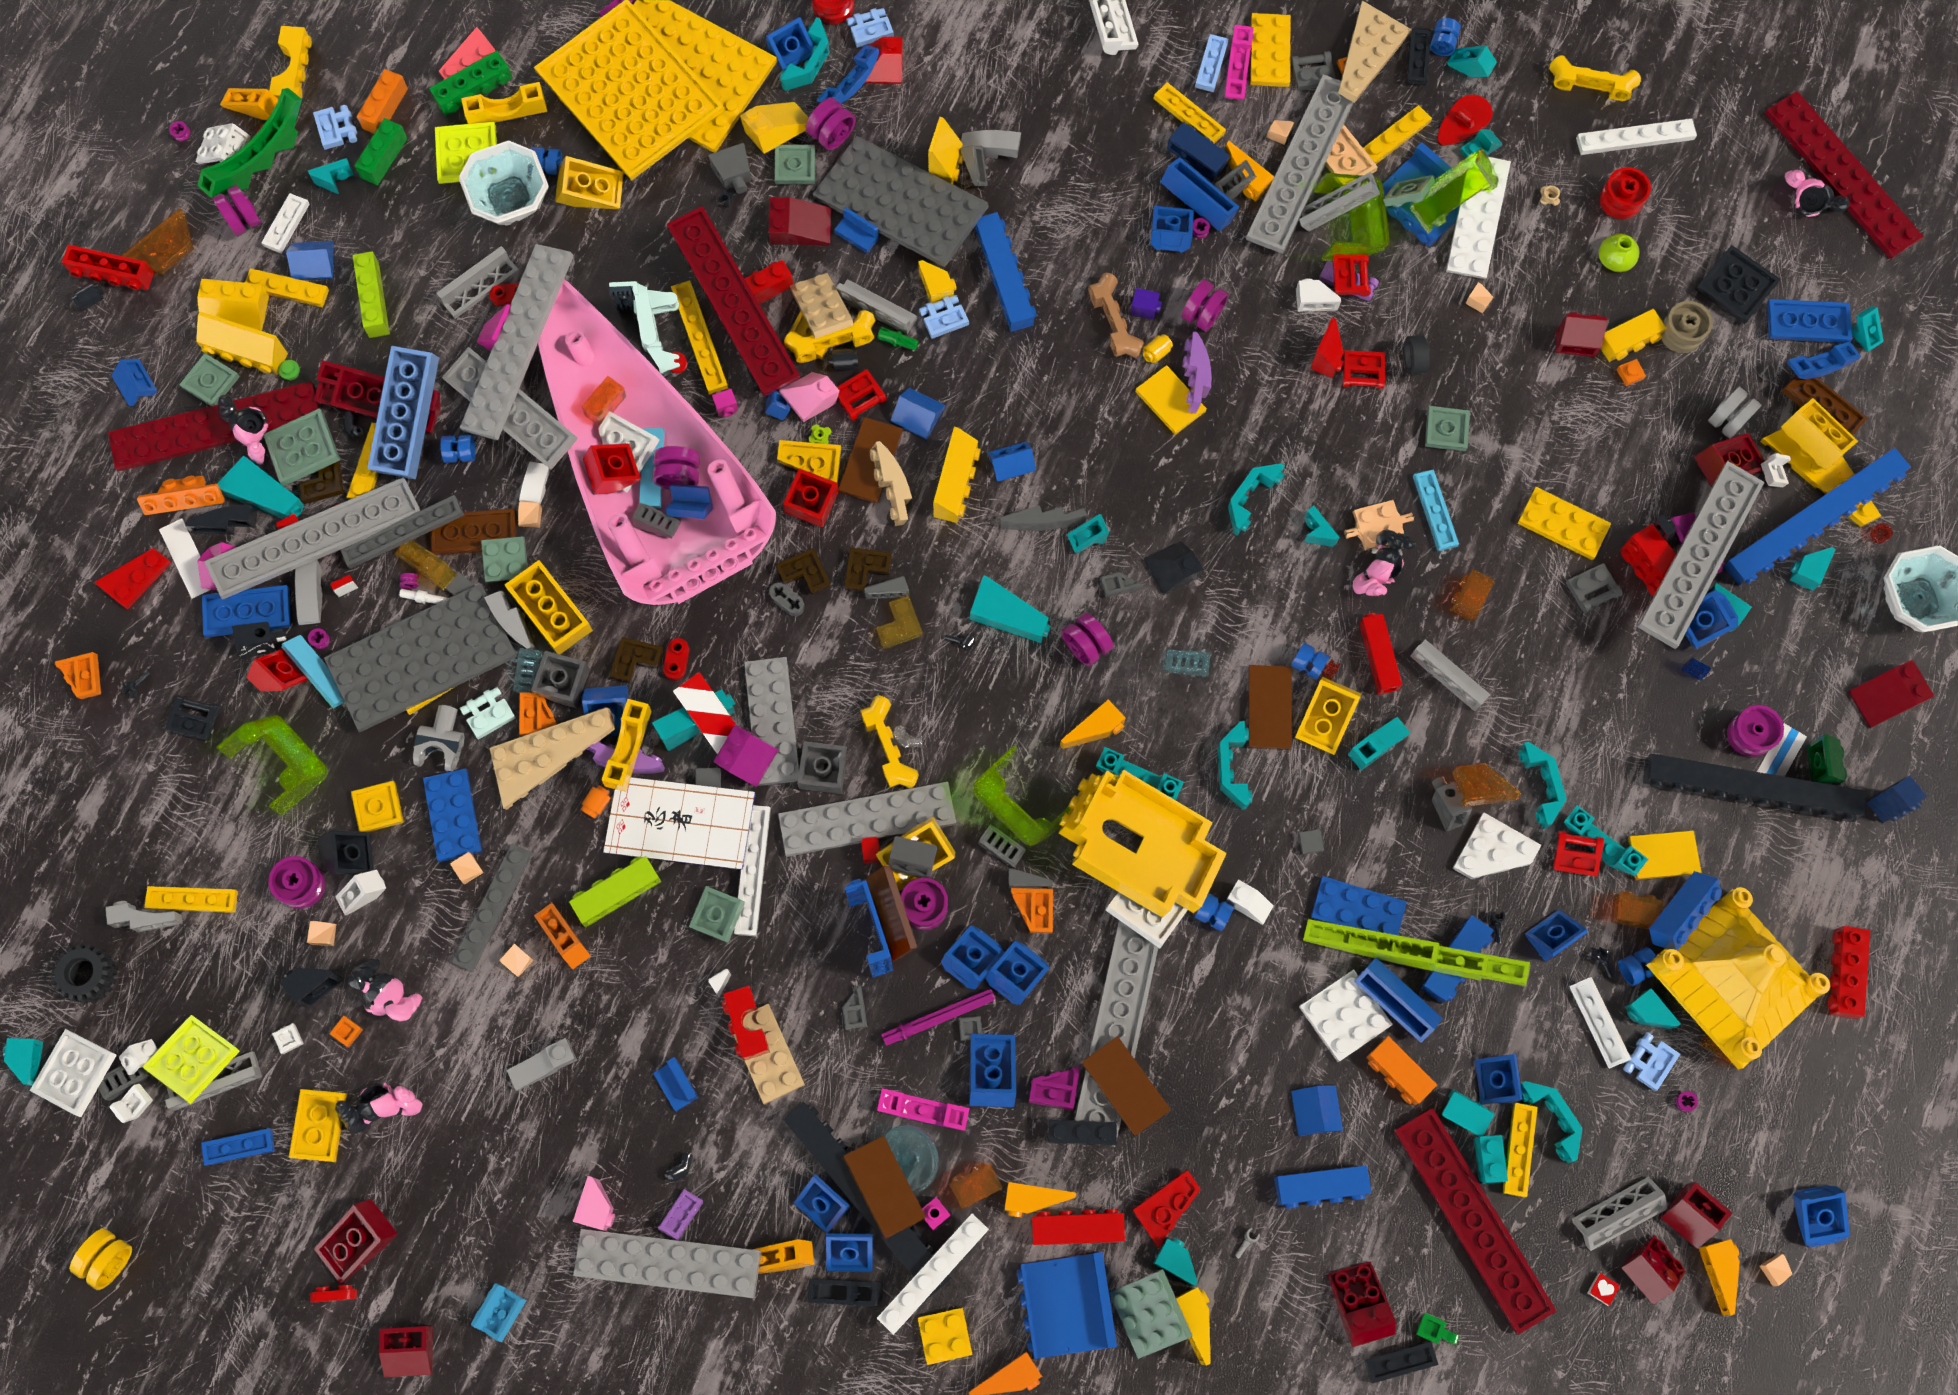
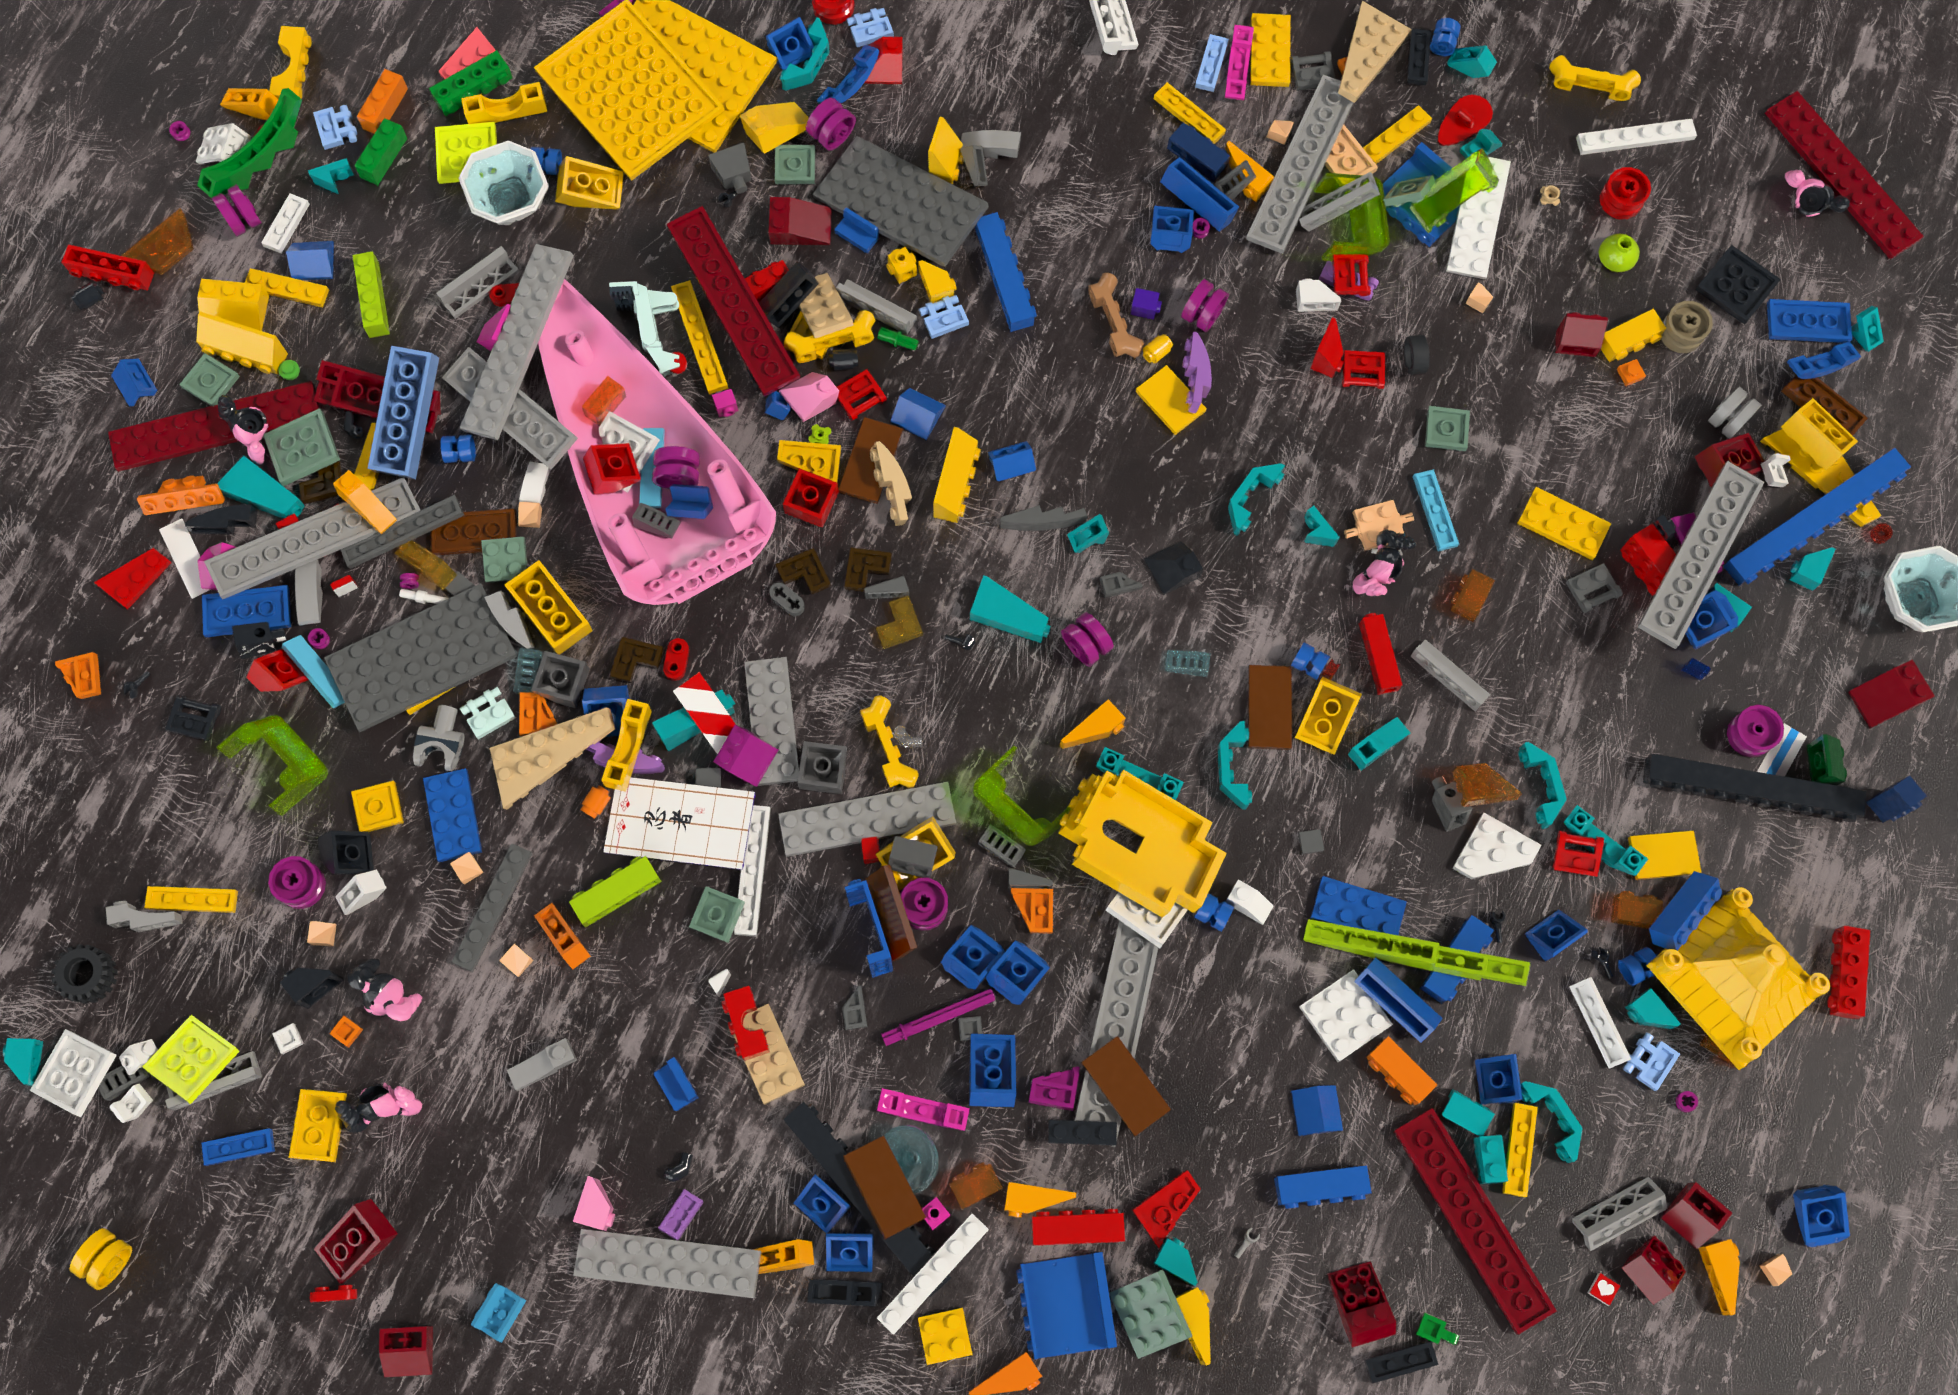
none -> light orange slope [333,470,397,534]
none -> black brick [759,261,819,328]
none -> yellow brick [886,247,917,284]

